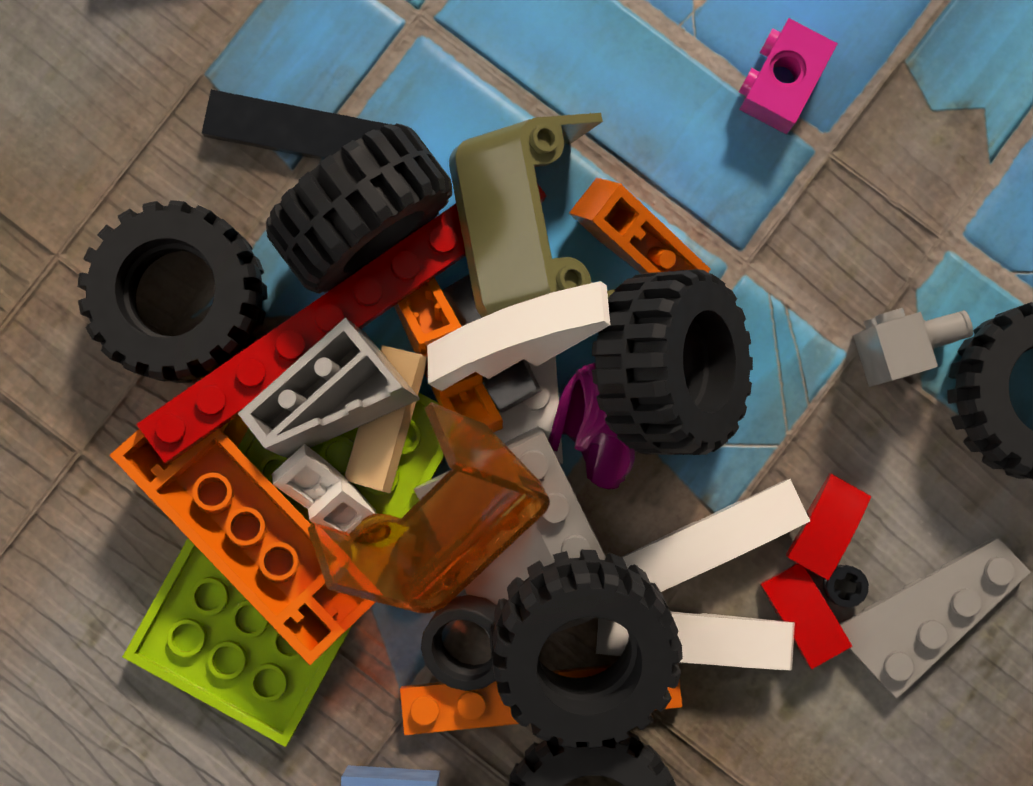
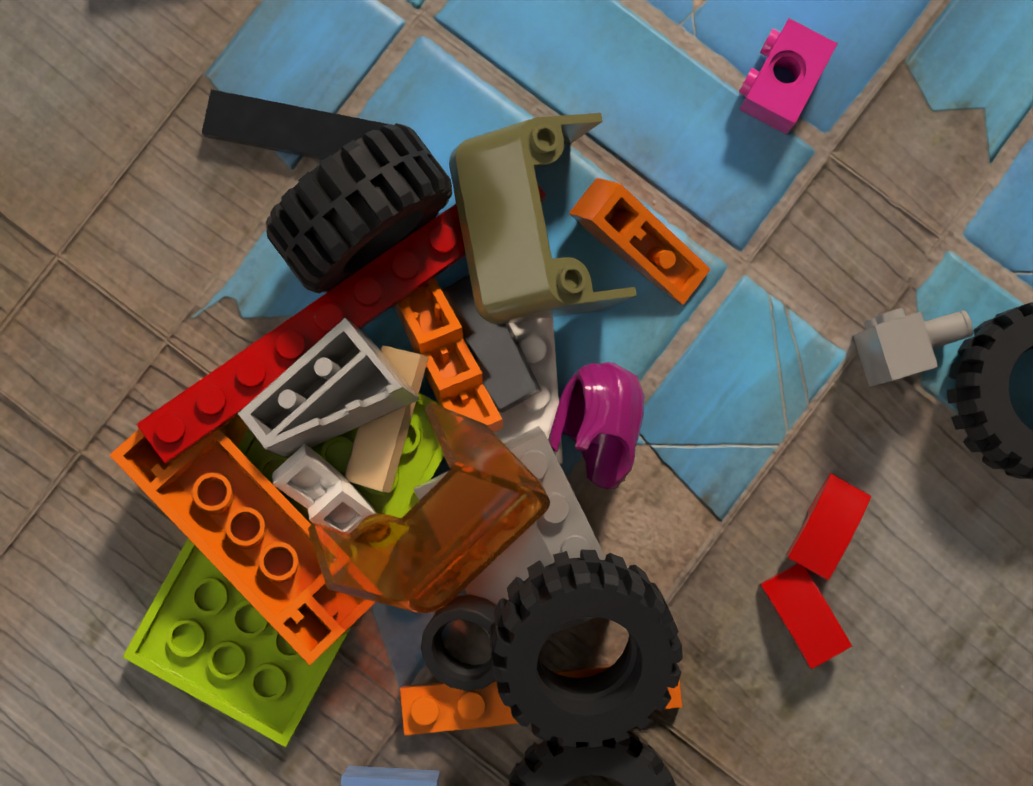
black tyre [77,200,268,383] -> none
white slope [427,281,611,391] -> none
black tyre [592,269,753,455] -> none
white slope [596,611,795,670] -> none
white slope [622,479,810,592] -> none
black bush [823,565,869,608] -> none
light grey wing [839,537,1031,699] -> none

